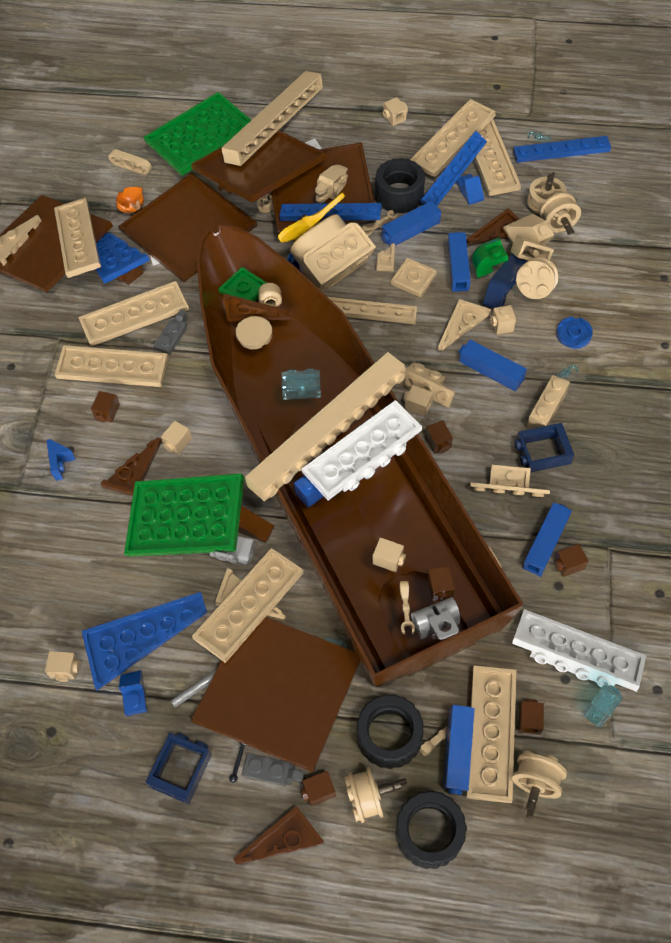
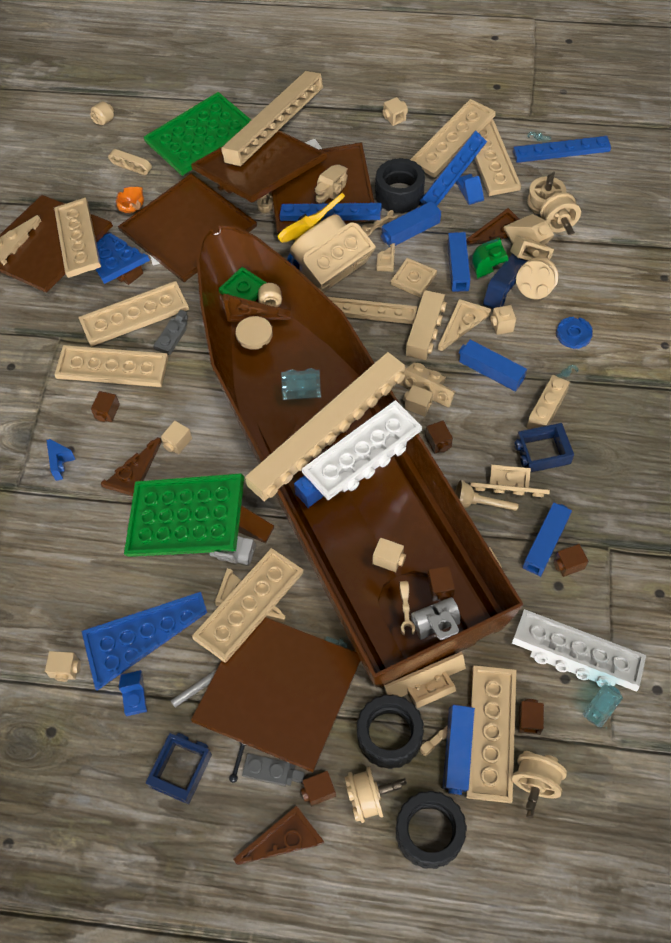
none -> tan head [90,101,114,125]
none -> tan bracket [384,652,466,708]
none -> tan brick [406,290,447,360]
none -> tan piece [455,480,519,511]

